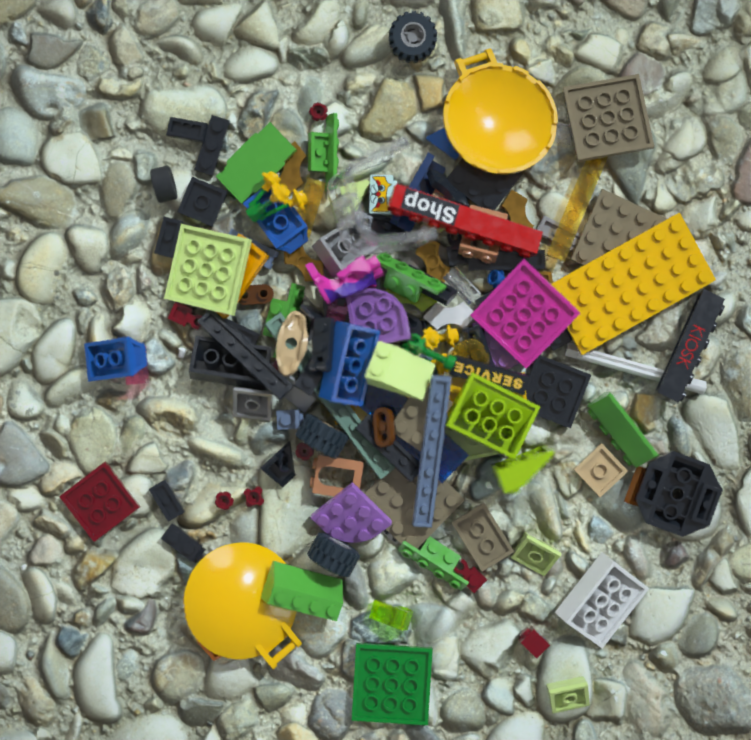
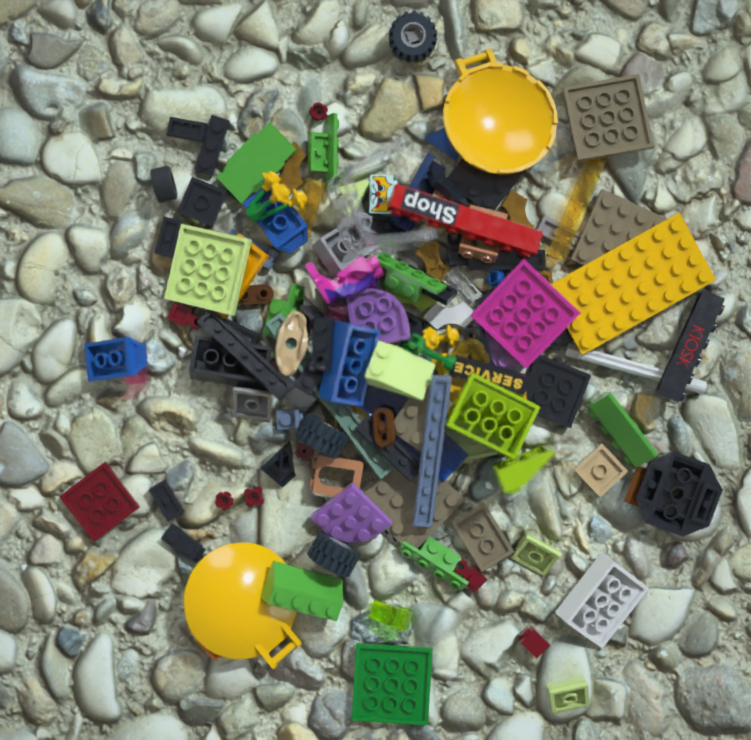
pearl gold tile [284,245,324,282] -> none

